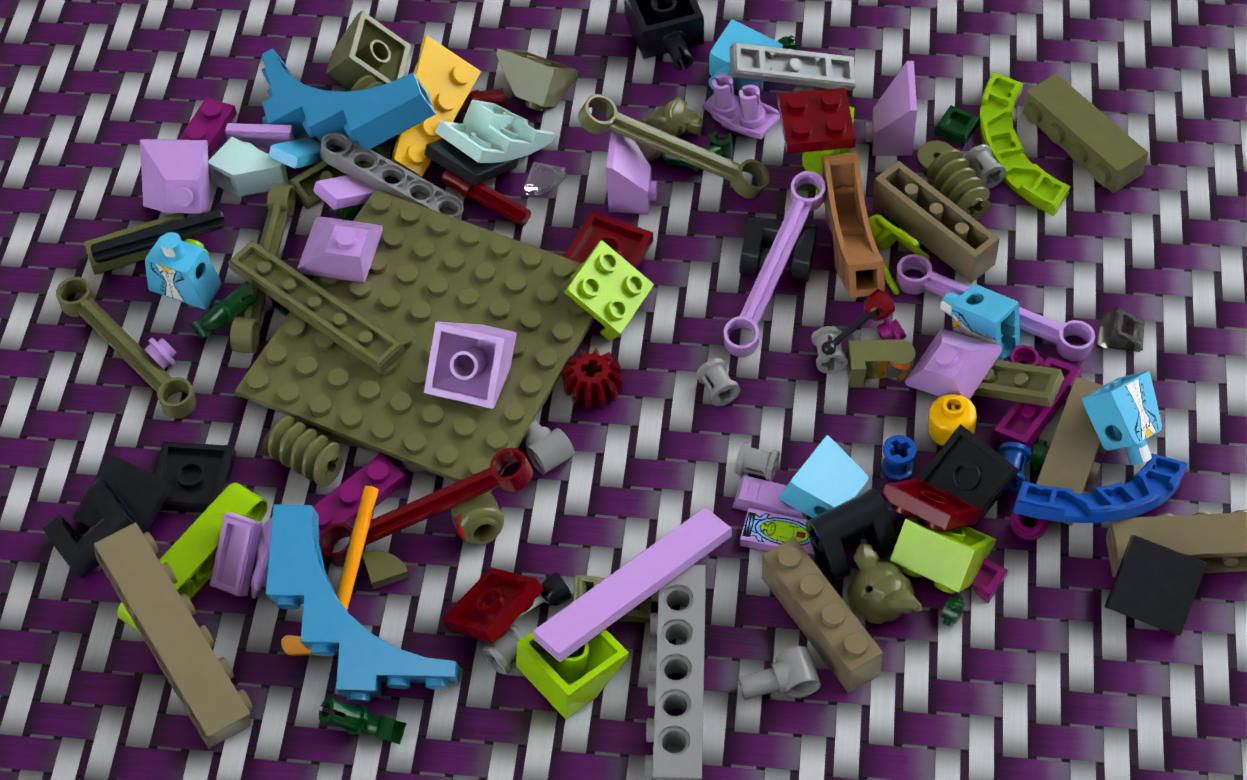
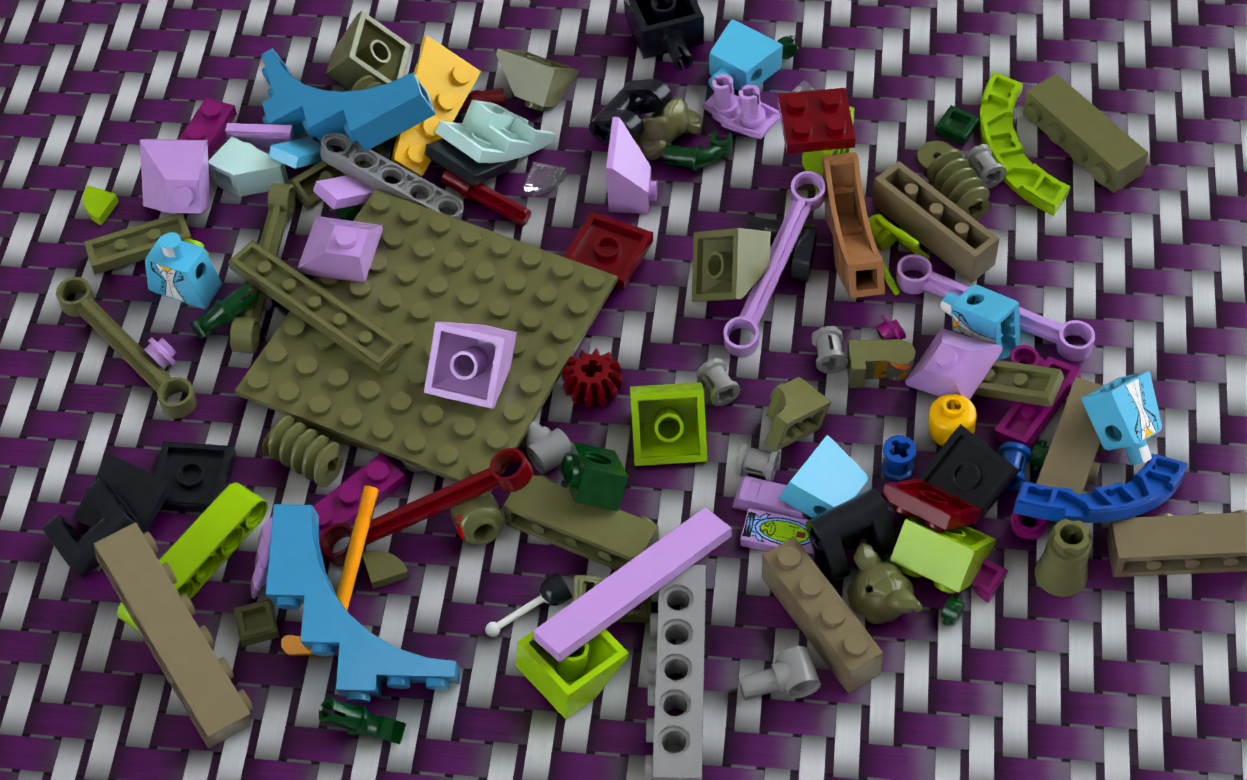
black axle [91,209,226,263] -> none
lavender tile [210,512,262,597] -> none
dark red plate [441,567,544,643] -> none
light grey bush [481,624,526,675] -> none
lime piece [564,240,654,341] -> none
olive piece [578,94,770,199] -> none
light grey plate [729,42,856,91] -> none
hinge [822,289,895,355] -> none
lavender slope [865,61,917,156] -> none
clear smoke slope [1098,307,1145,352] -> none
black tile [1104,535,1207,636] -> none
none -> lime tile [83,185,119,226]
none -> olive tile [233,599,280,647]
none -> olive brick [503,475,659,570]
none -> dark green brick [560,442,629,511]
none -> black connector [589,79,672,145]
none -> lime slope [630,382,708,466]
none -> olive slope [692,228,771,302]
none -> olive arch [765,377,831,452]
none -> olive plant [1034,519,1091,597]

